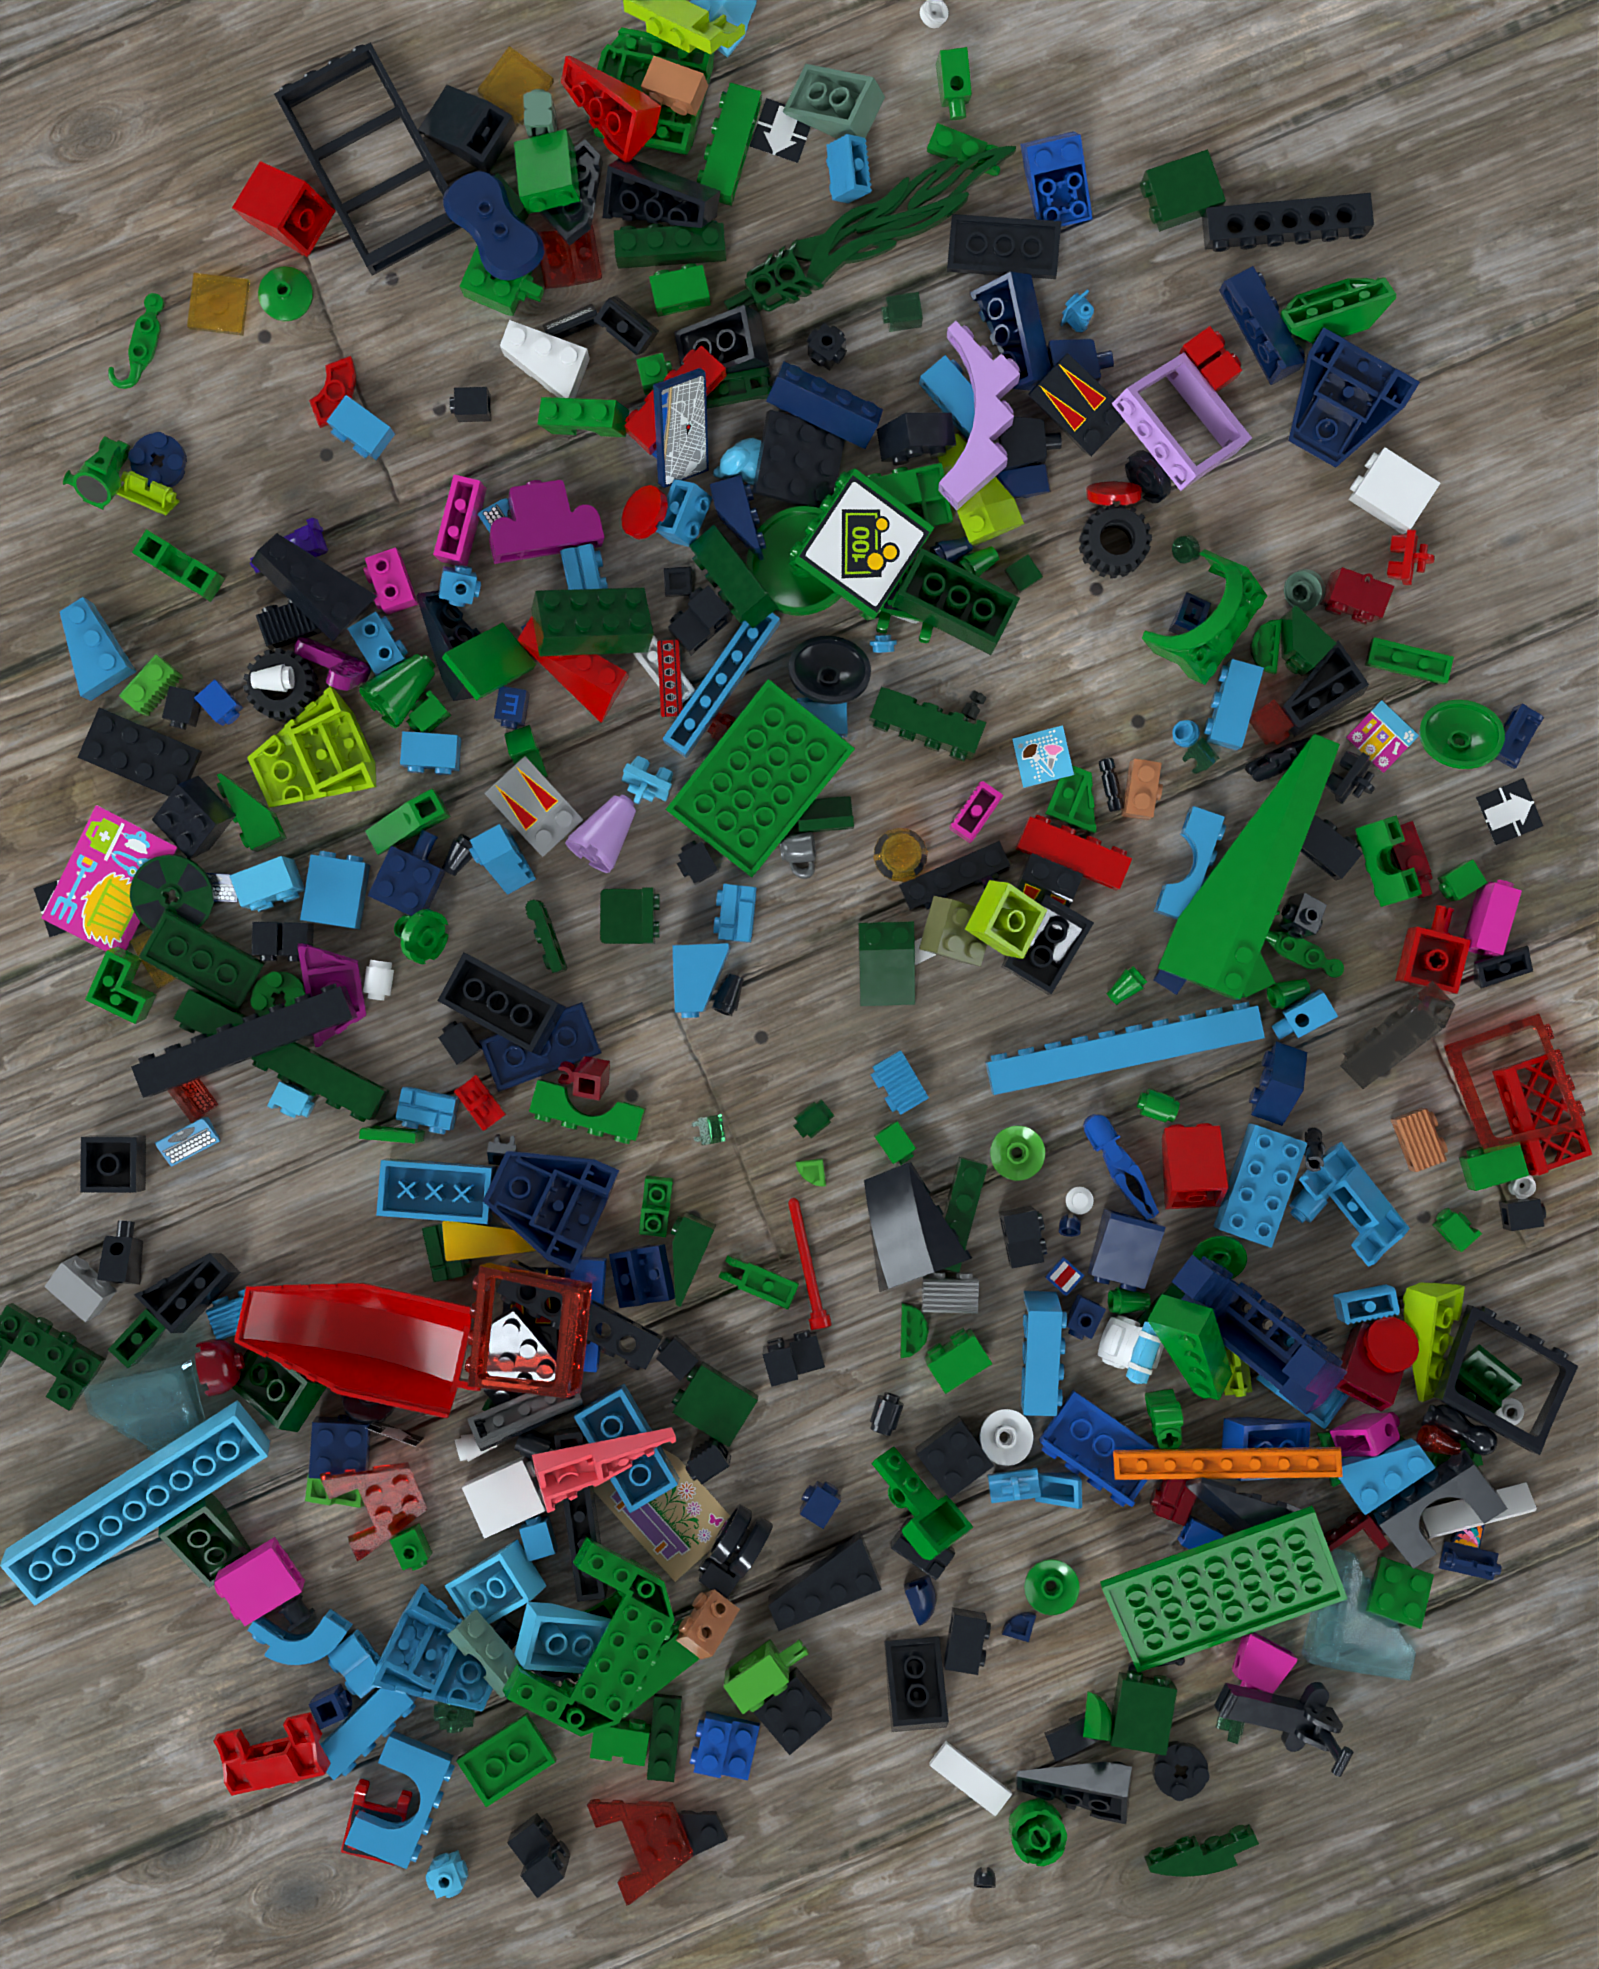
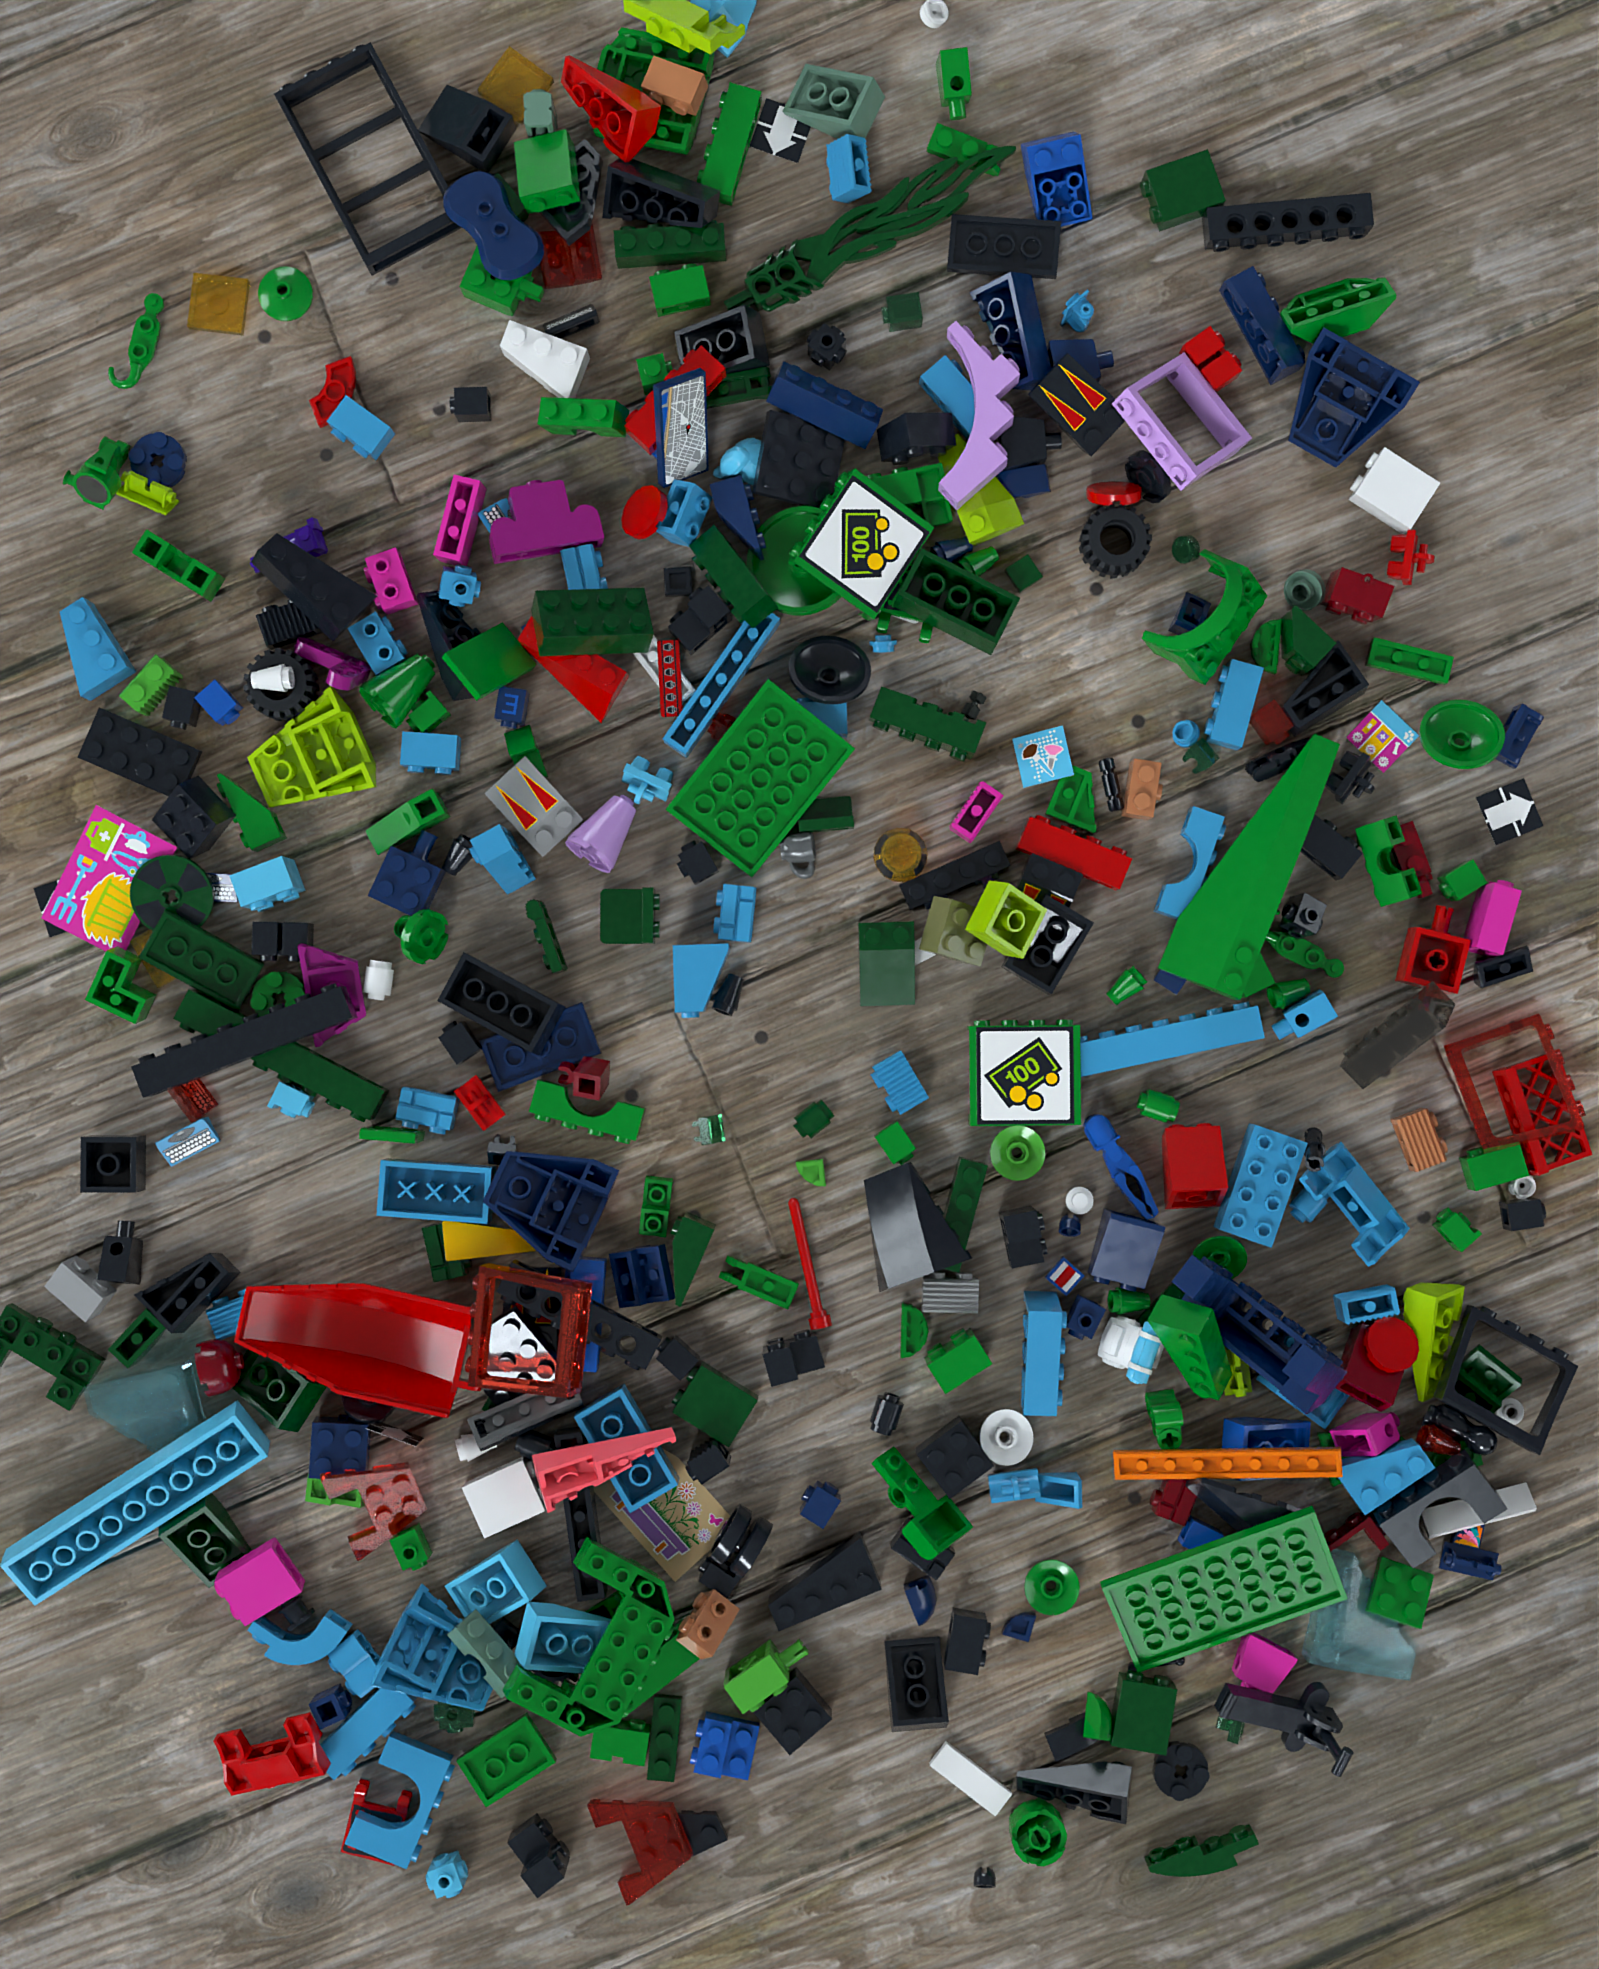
red slope [232,161,335,258] -> none
dark azure brick [300,851,370,929] -> none
dark azure brick [519,1514,558,1562] -> none
black brick [594,295,659,356] -> none
blue bracket [1039,1390,1158,1507] -> none
dark blue brick [1249,1041,1308,1126] -> none
none -> panel [967,1020,1081,1126]

